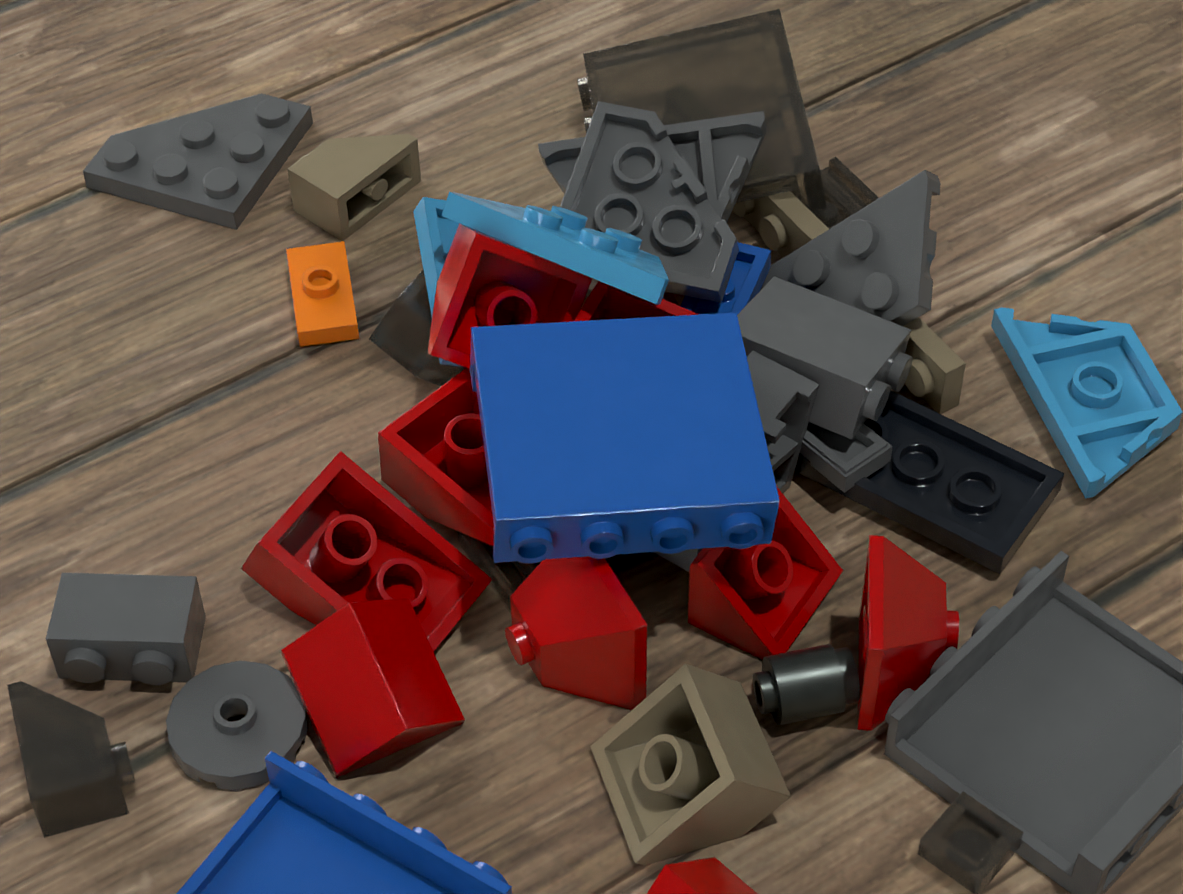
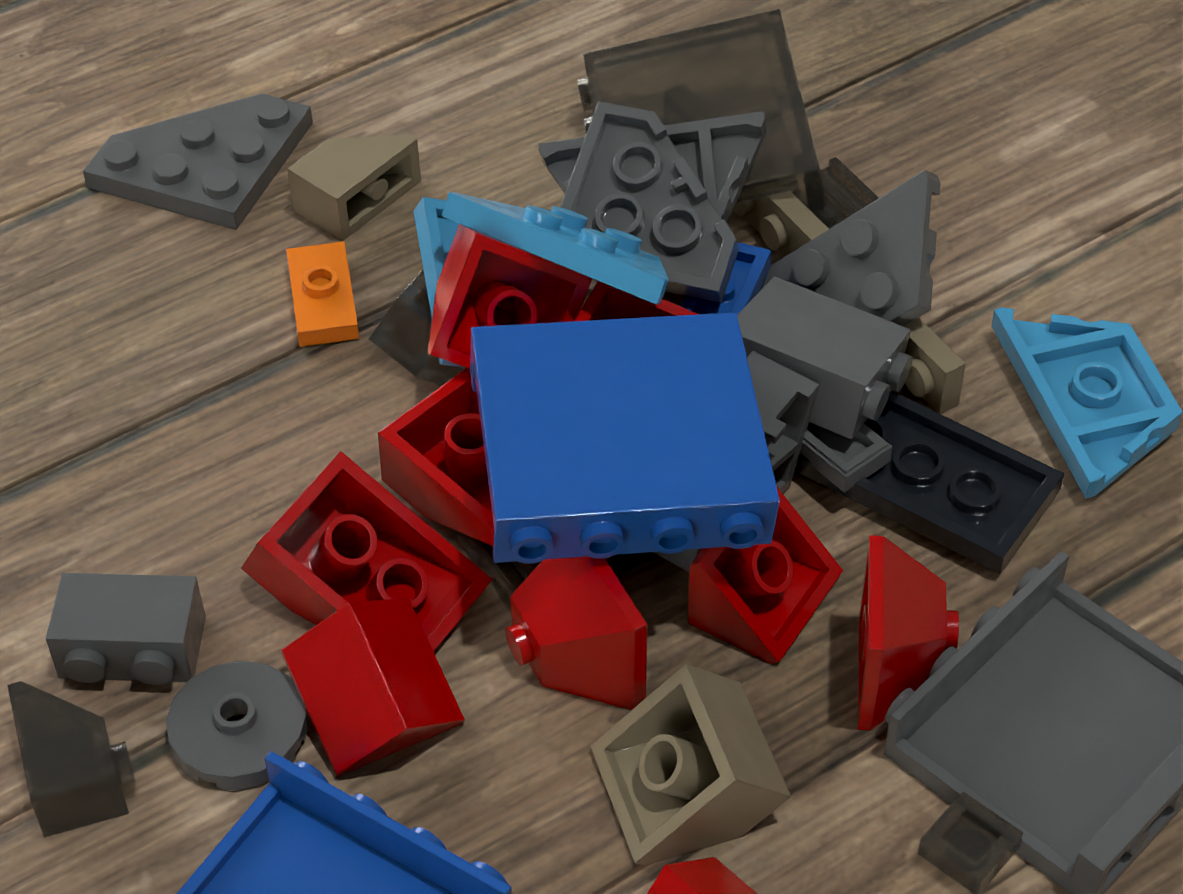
pearl dark grey brick [753,644,861,725] -> none

